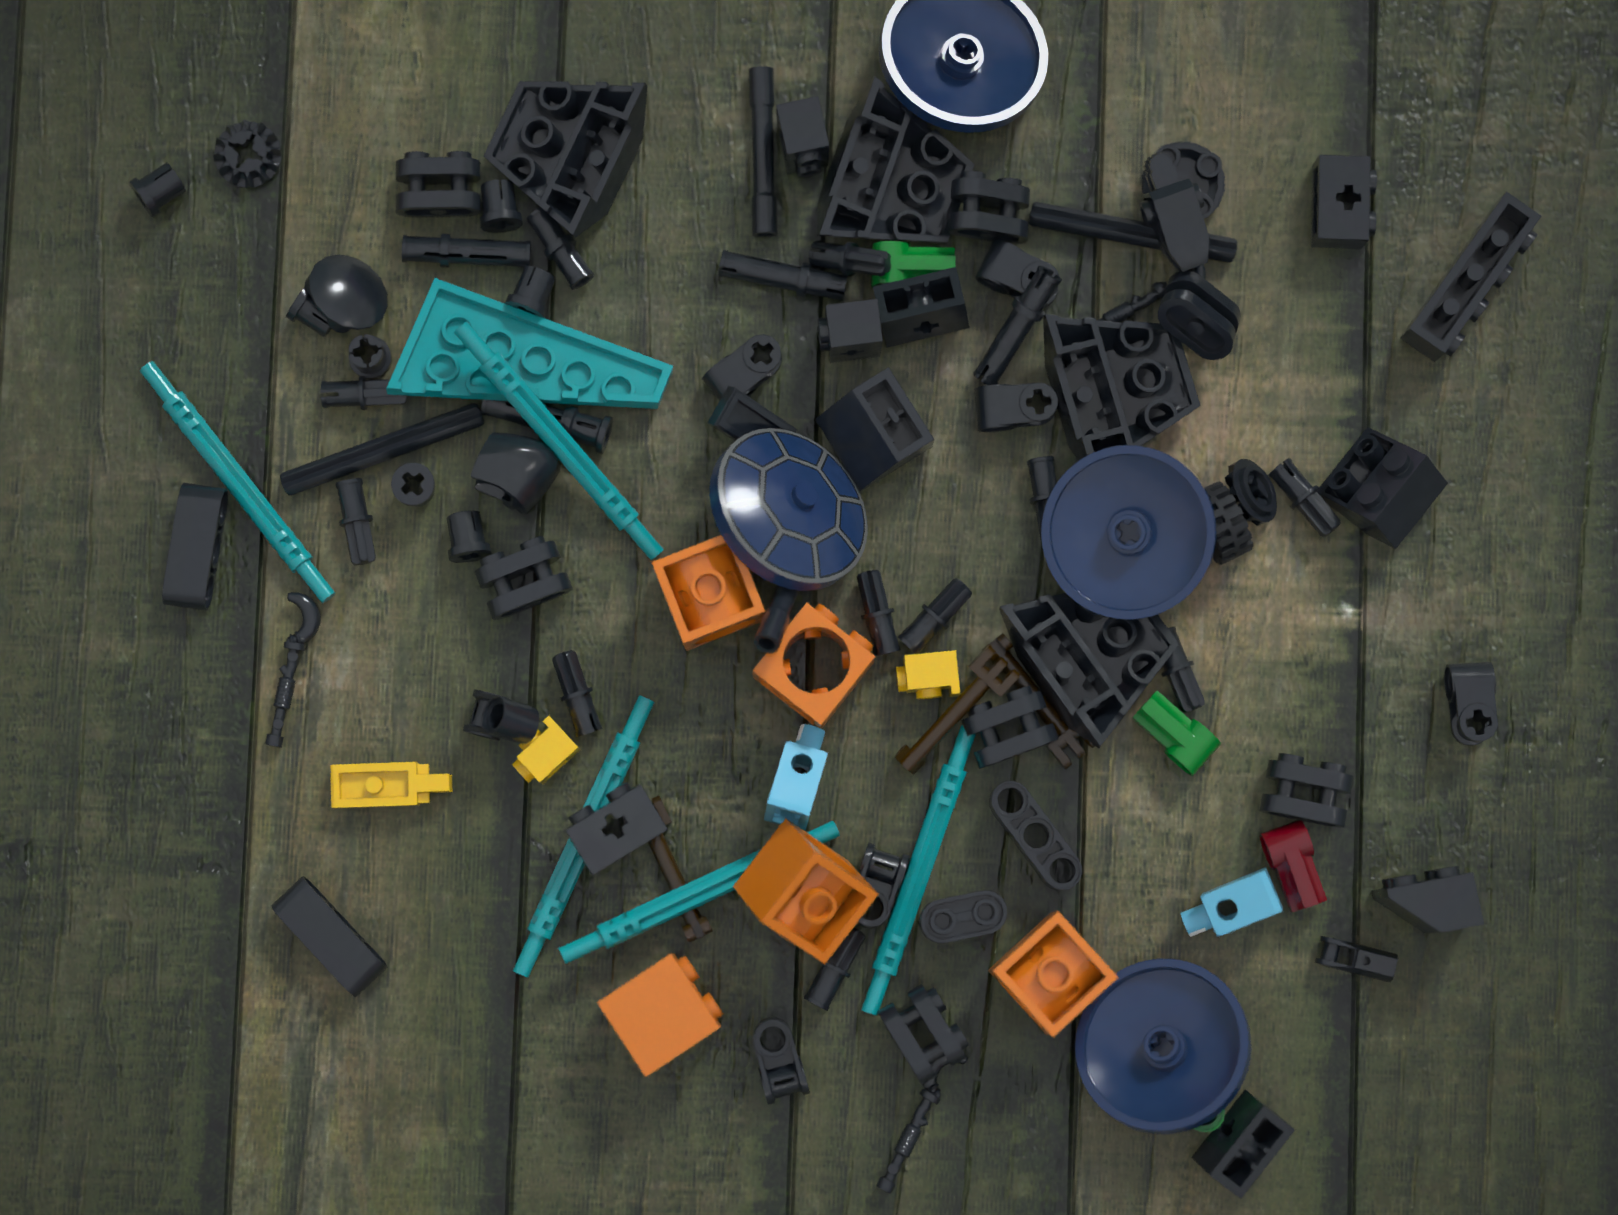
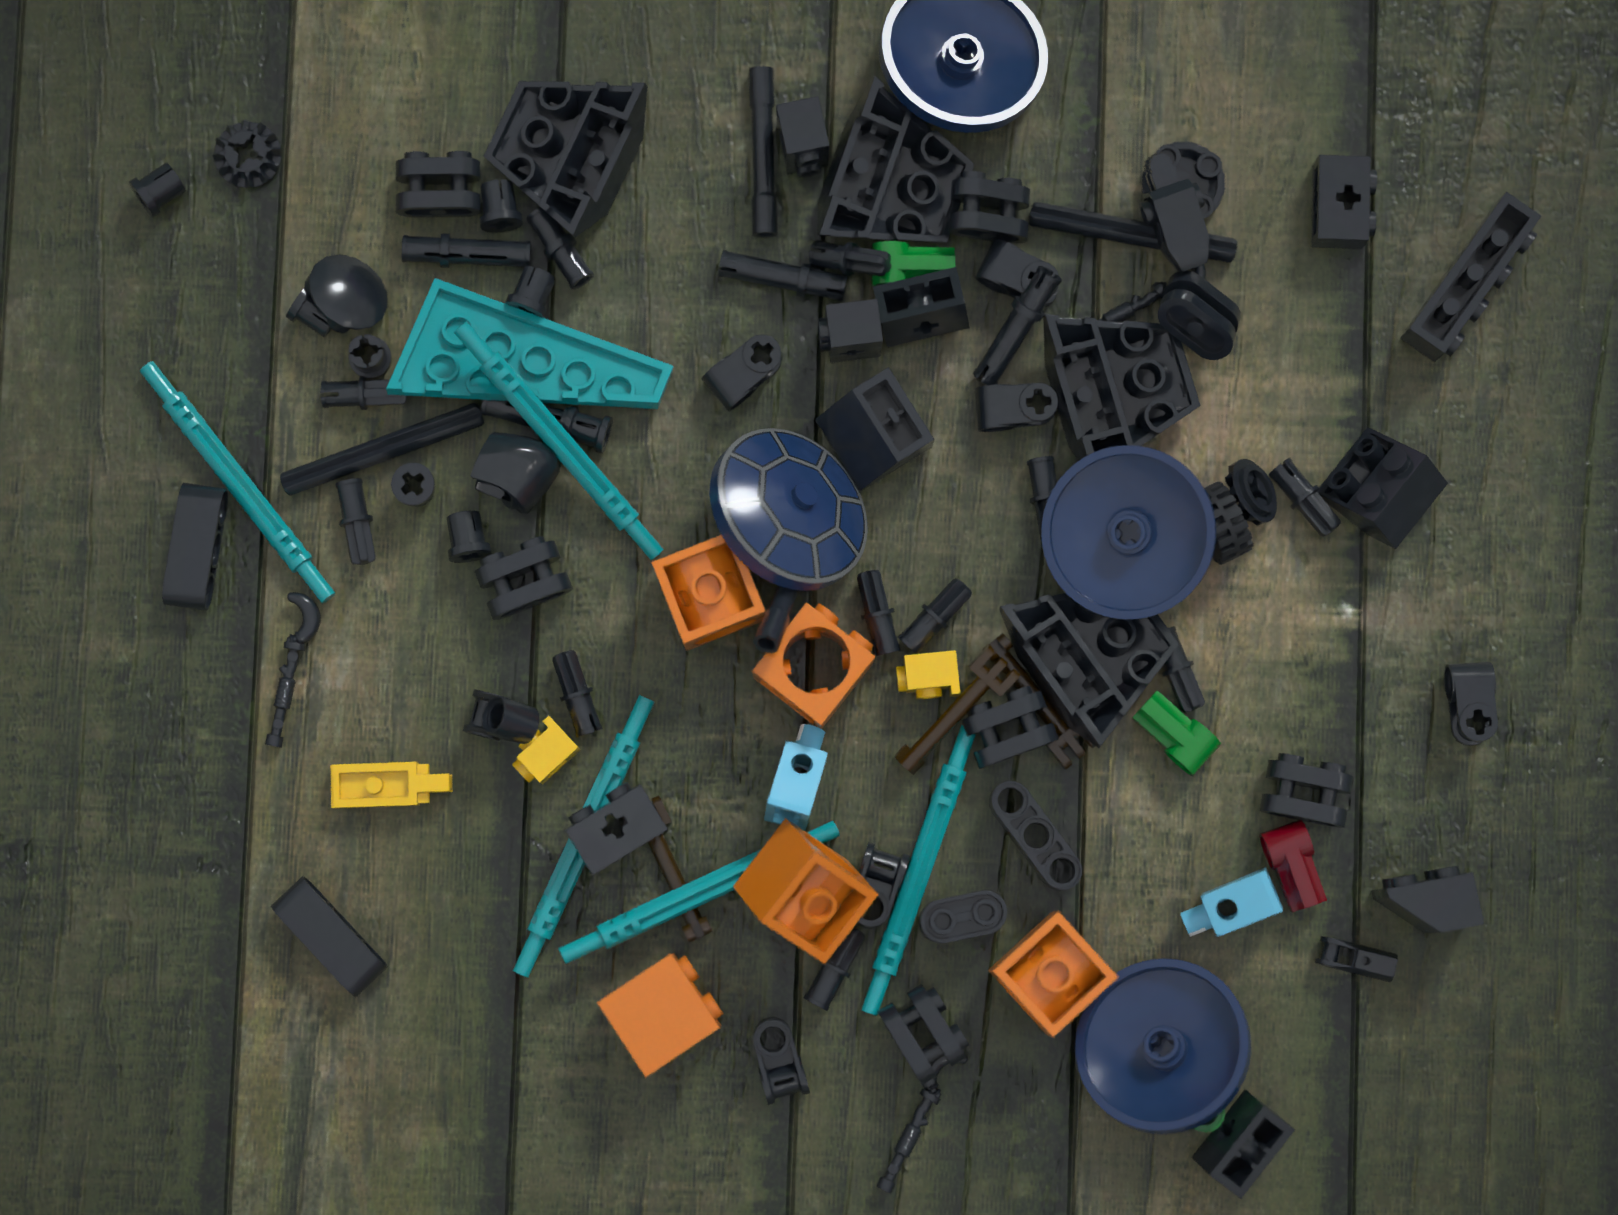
black tile [707,386,797,441] -> none

